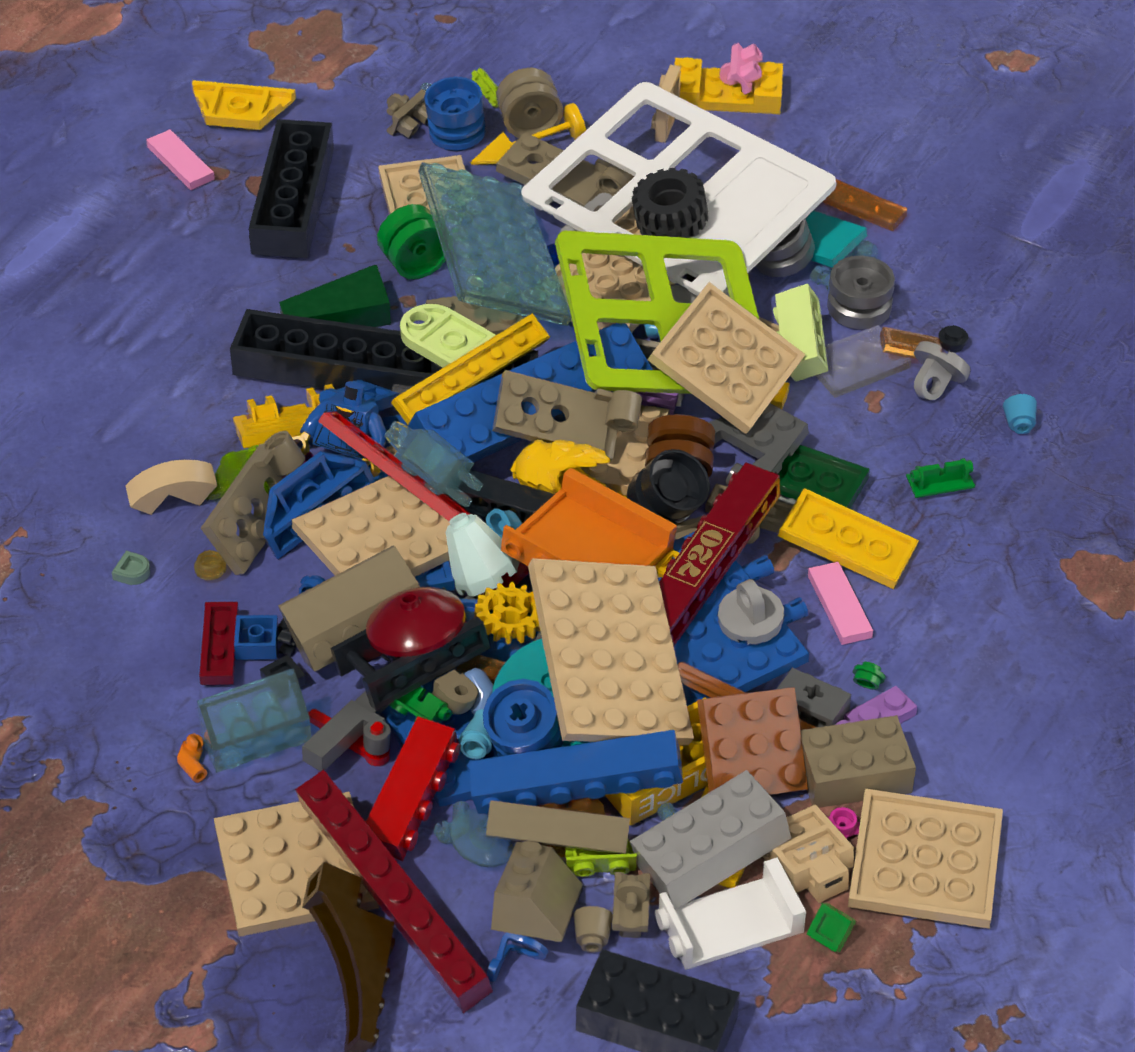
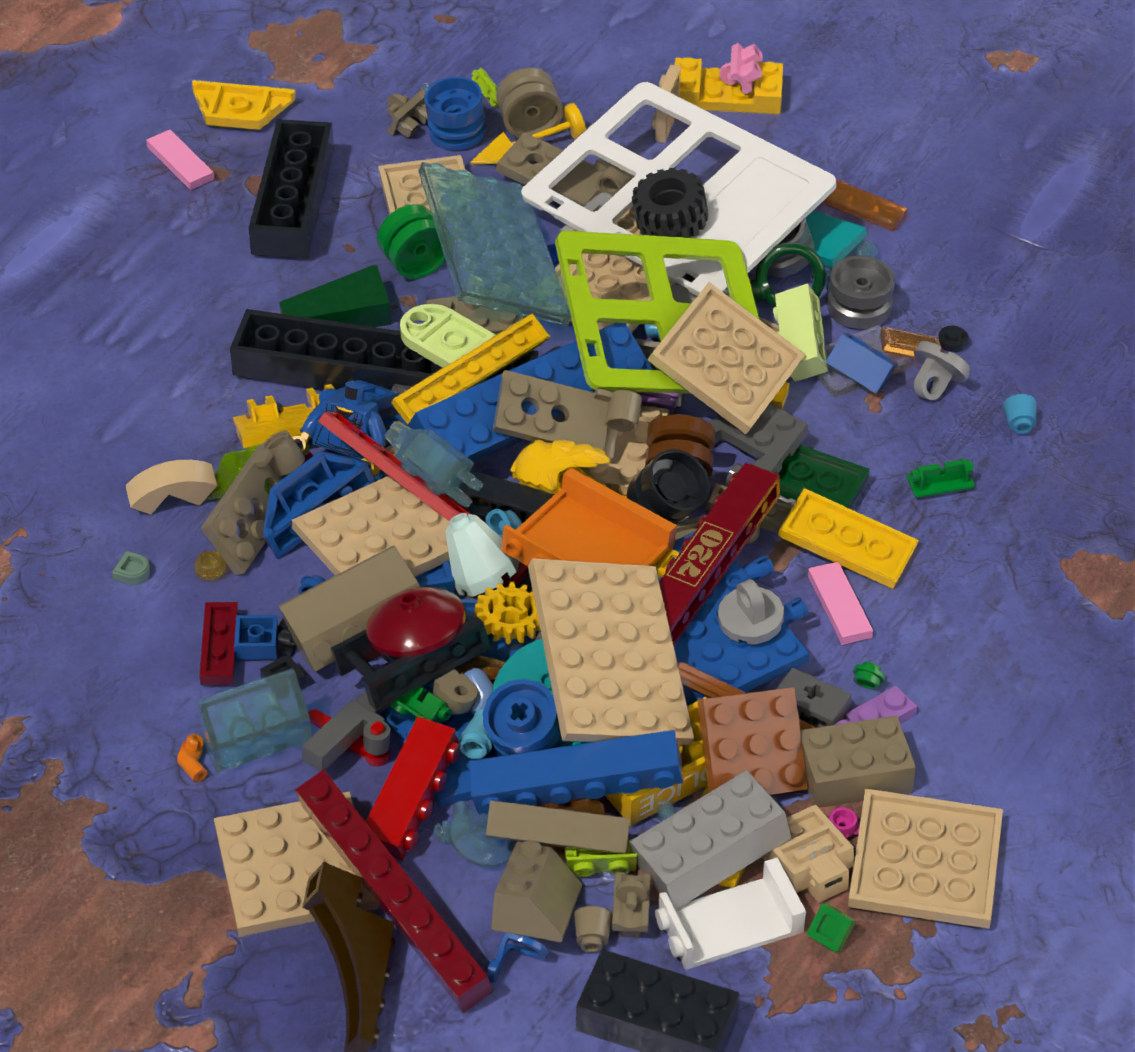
none -> dark green piece [750,242,826,307]
none -> hinge [826,332,898,393]

